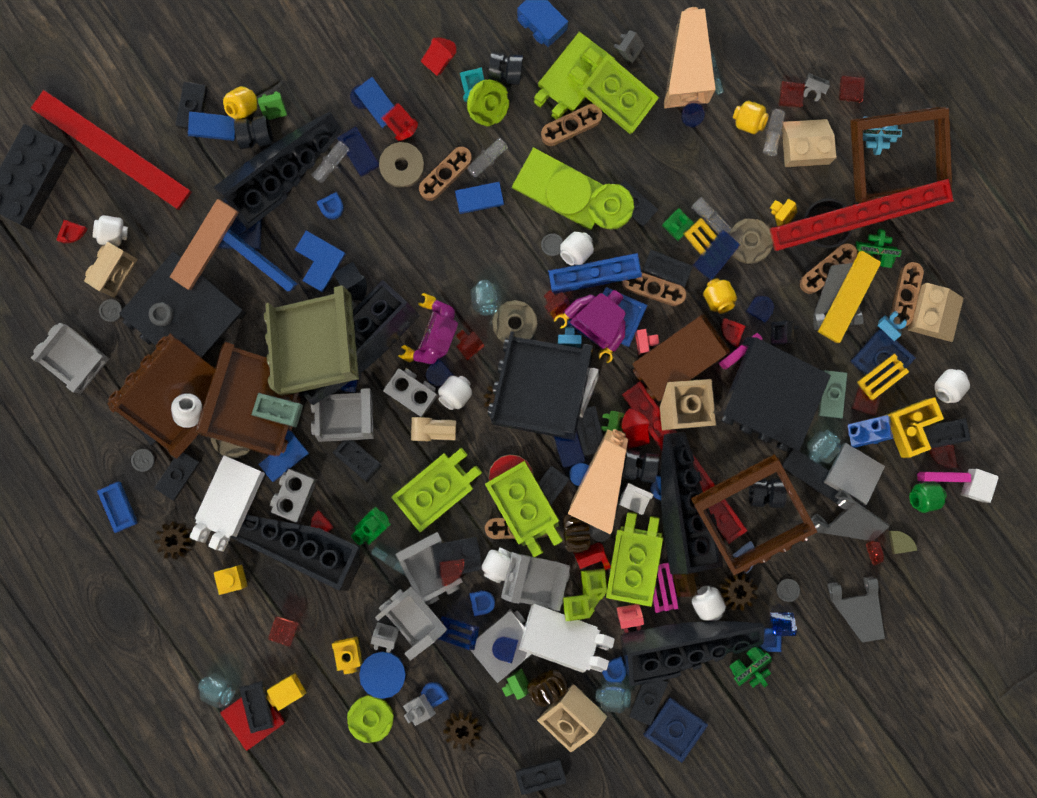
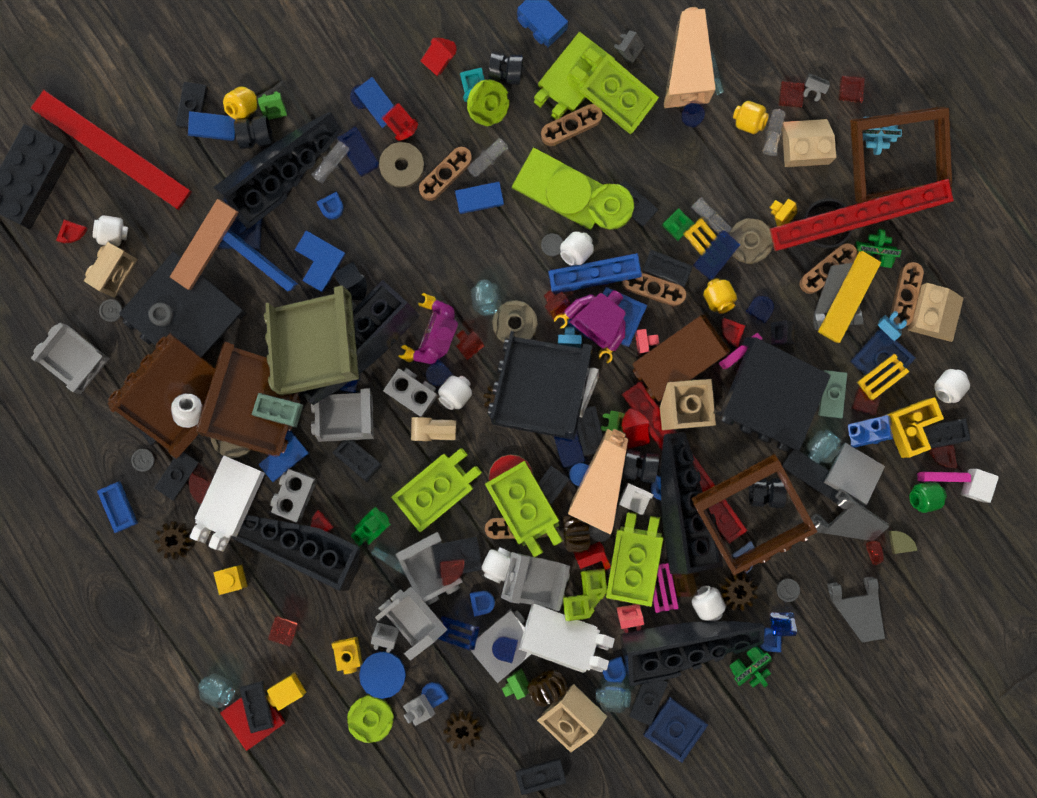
none -> clear red tile [189,473,211,504]

